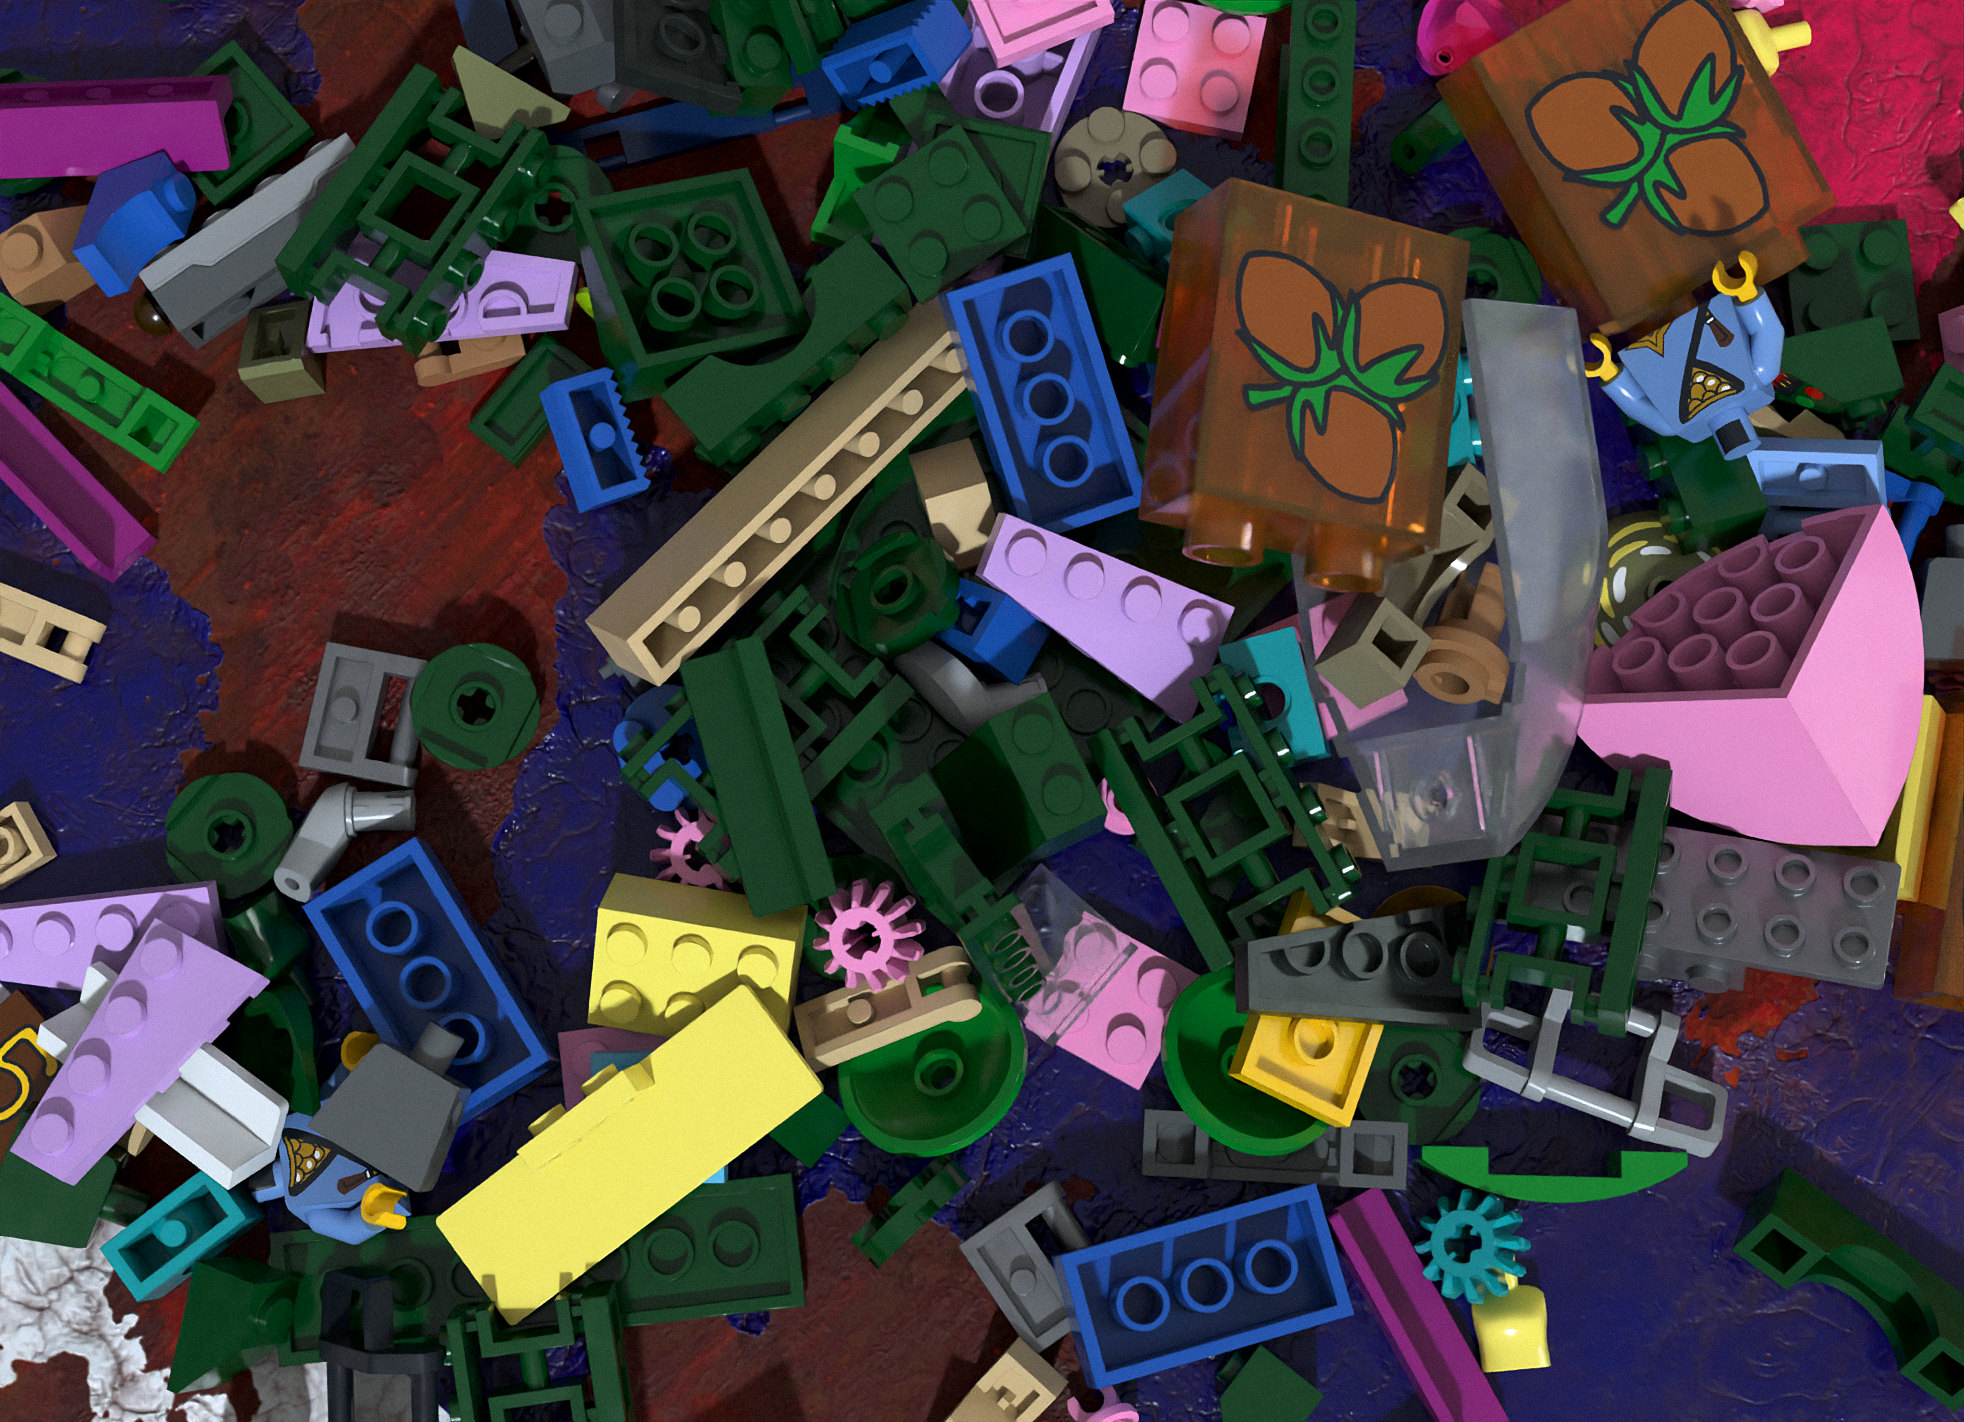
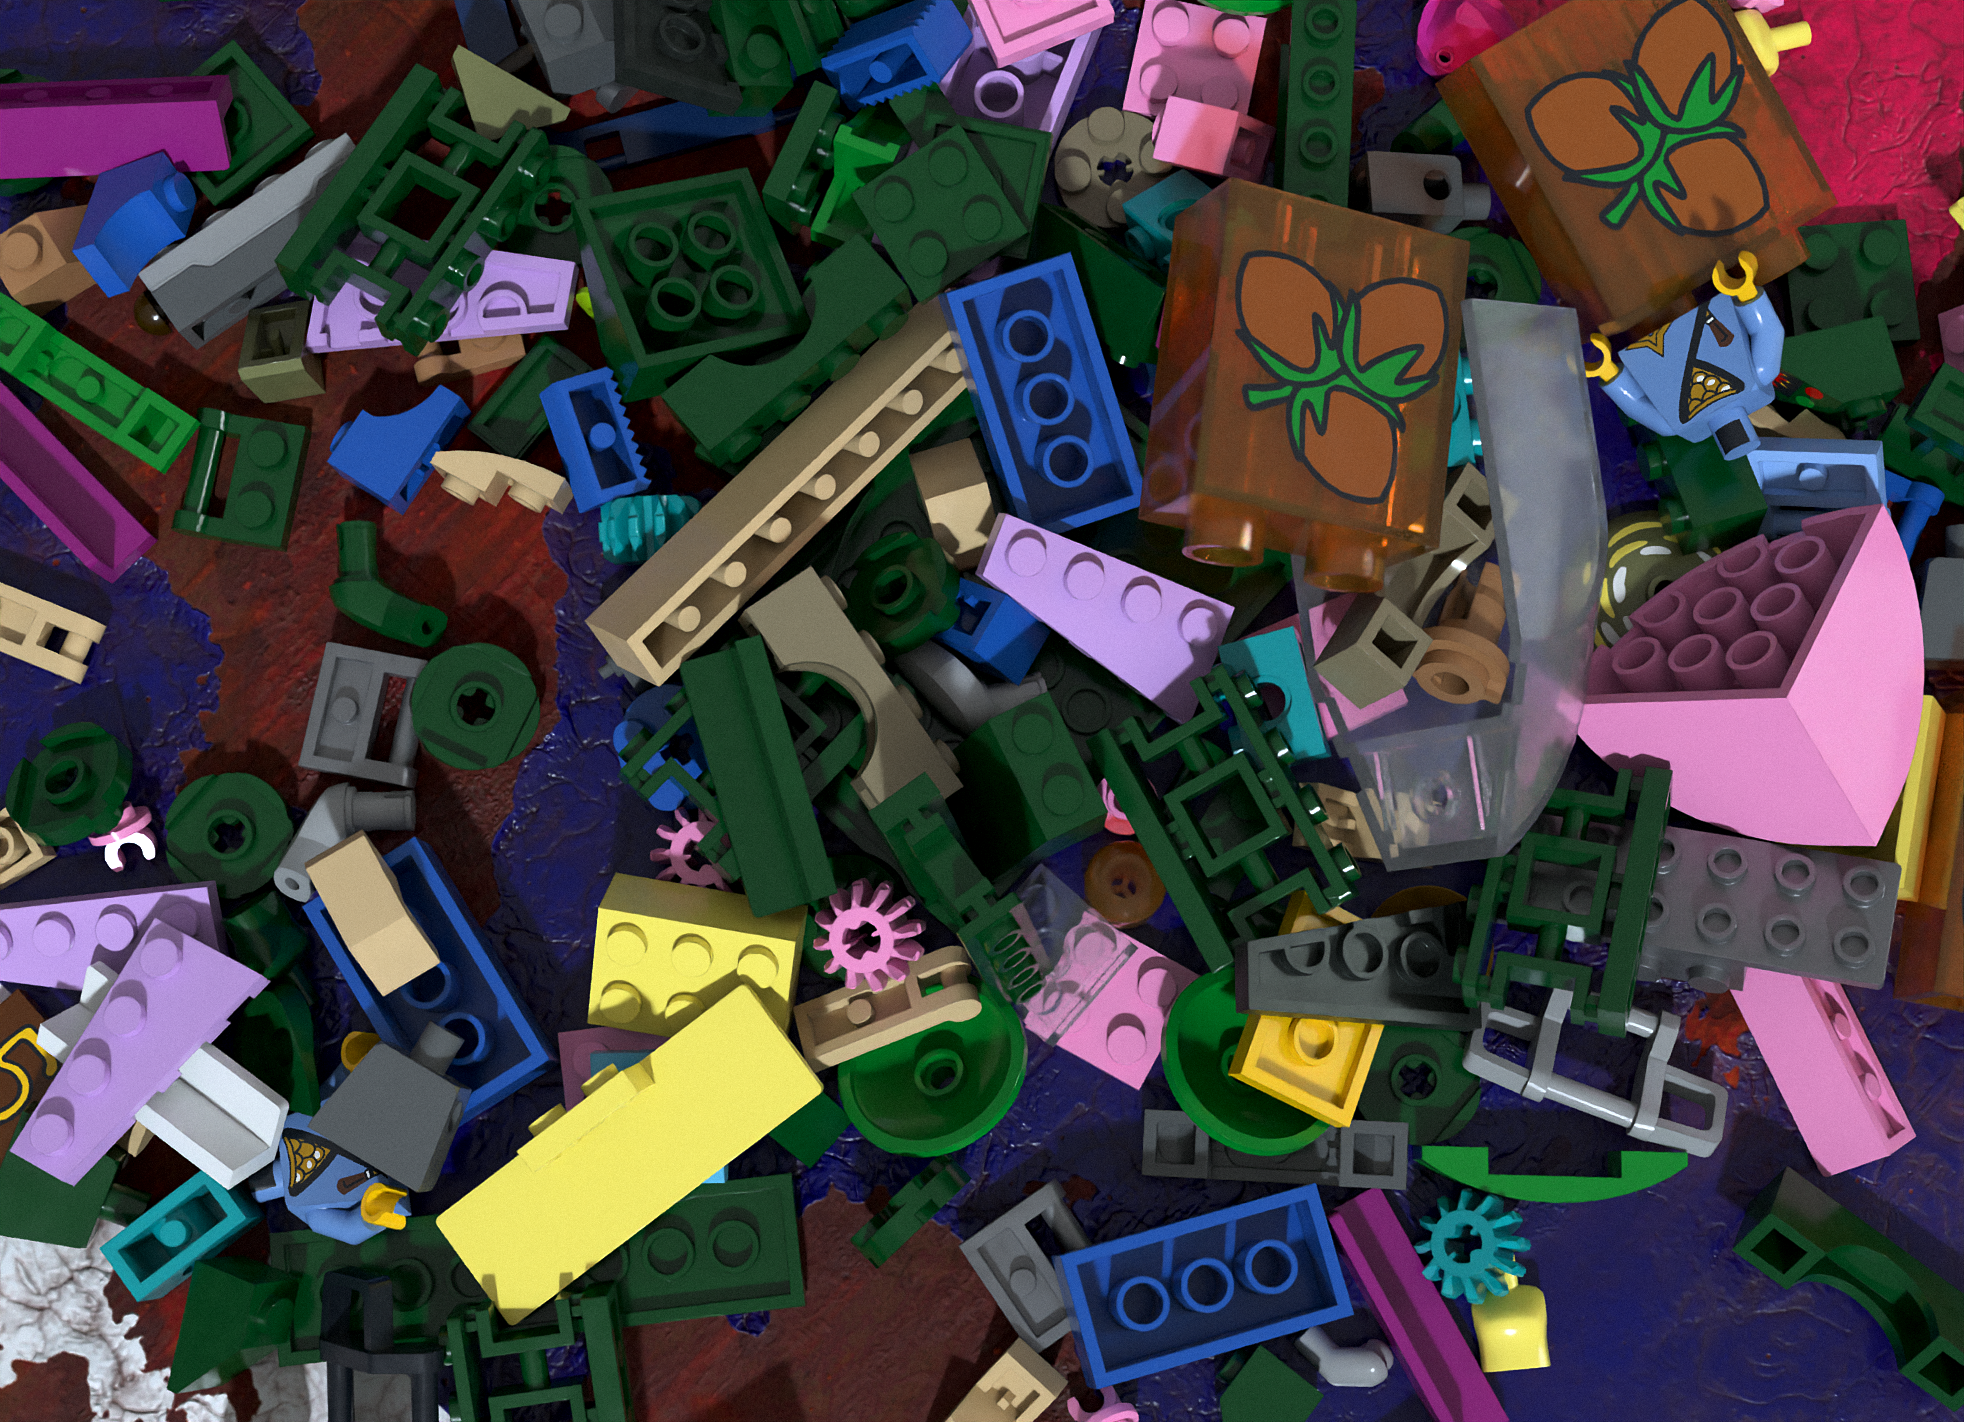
none -> dark green plate [5,722,133,846]
none -> bright pink plate [88,801,158,872]
none -> dark green plate [171,407,312,552]
none -> tan slope [304,829,441,996]
none -> blue arch [327,384,473,515]
none -> dark green arm [328,520,448,647]
none -> tan slope [430,450,573,514]
none -> teal gear [598,495,702,566]
none -> dark tan arch [737,566,963,811]
none -> dark green plate [762,80,846,243]
none -> clear orange head [1082,840,1167,929]
none -> bright pink slope [1152,95,1277,189]
none -> light grey arm [1291,1325,1394,1387]
none -> dark grey torso [1338,151,1491,252]
none -> bright pink panel [1730,967,1916,1177]

